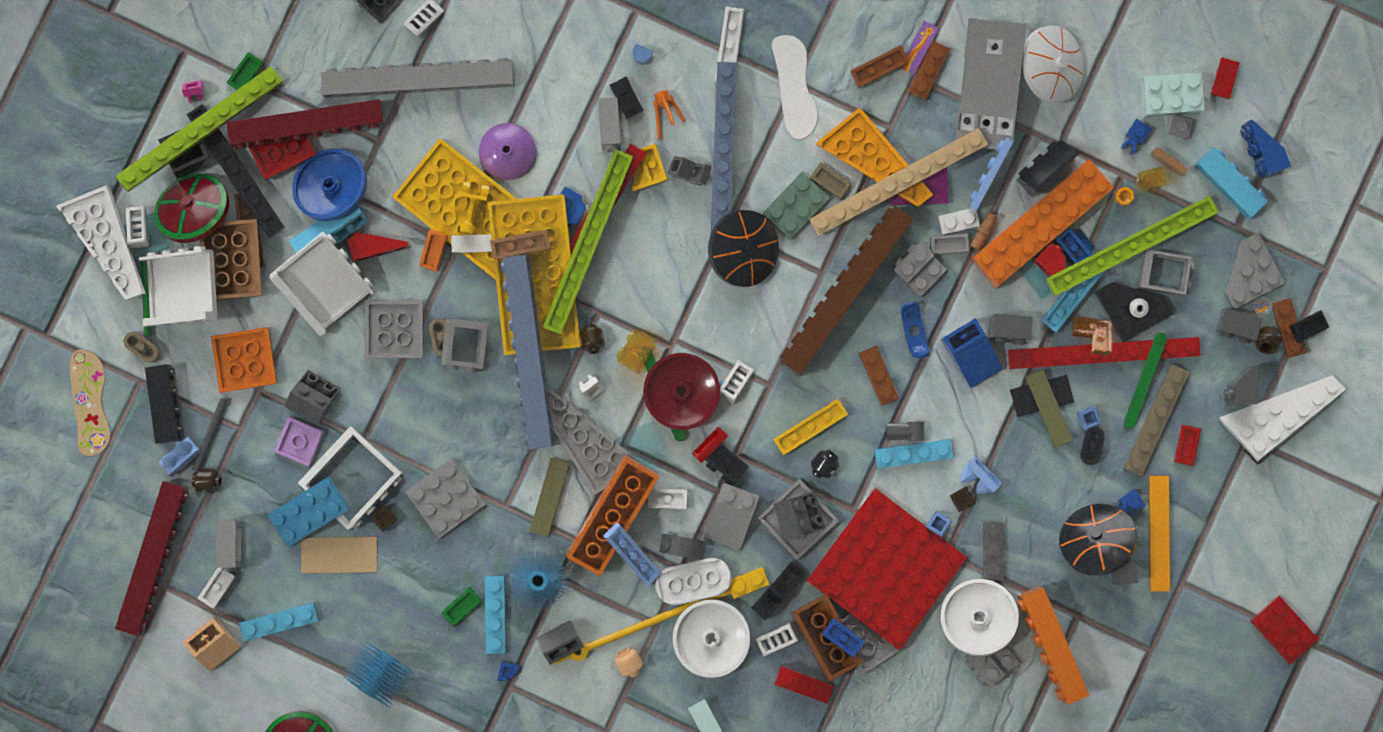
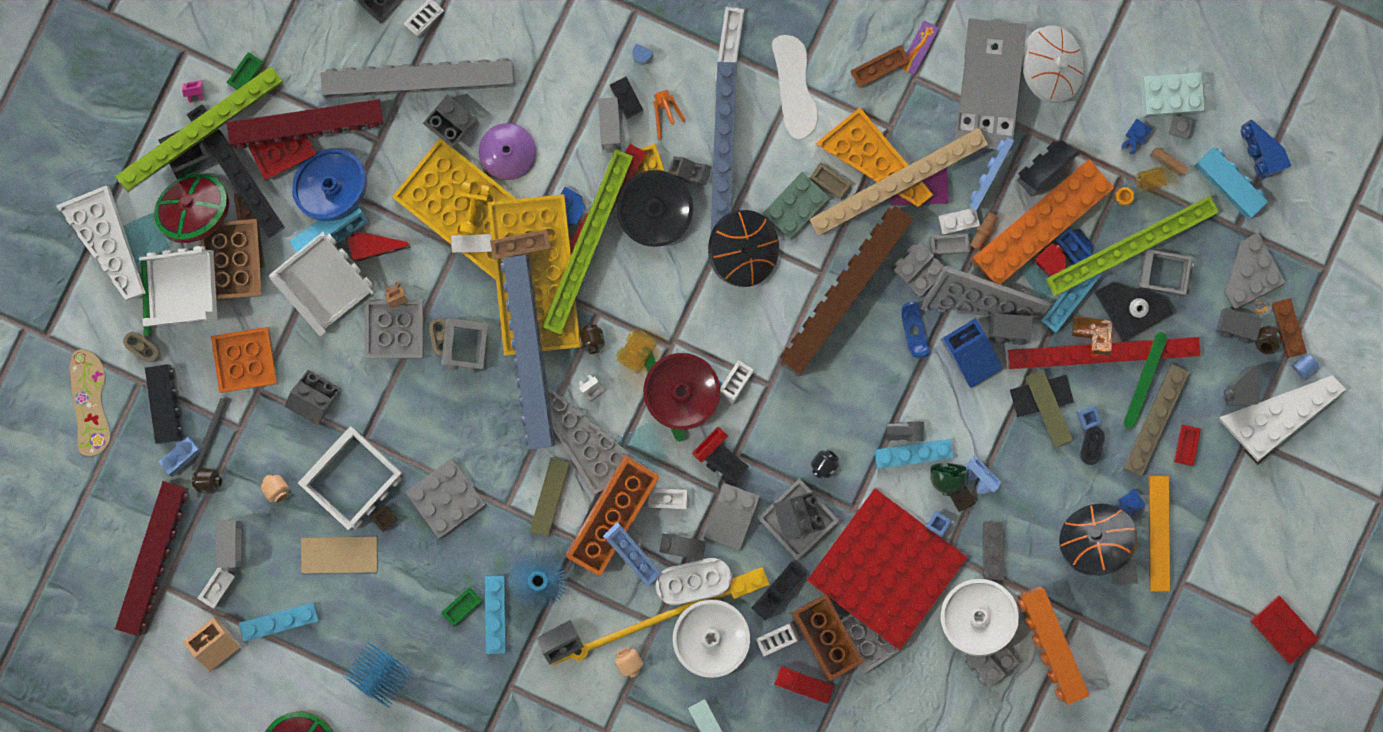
white slope [126,206,150,248] -> none
dark azure plate [267,476,350,547] -> none
lavender tile [274,417,325,467] -> none
orange tile [419,229,448,272] -> none
blue tile [497,661,521,681] -> none
yellow plate [773,399,848,455] -> none
blue plate [822,618,865,657] -> none
dark orange plate [859,345,899,406] -> none
dark orange plate [908,41,950,101] -> none
red tile [1210,57,1240,100] -> none
black tile [1289,310,1329,343] -> none
none -> light nougat head [260,475,289,504]
none -> medium nougat plate [385,281,408,309]
none -> dark grey slope [423,94,478,148]
none -> black dish [616,170,693,247]
none -> light grey wing [920,266,1050,320]
none -> dark green cylinder [930,463,969,496]
none -> medium blue brick [1292,354,1320,381]

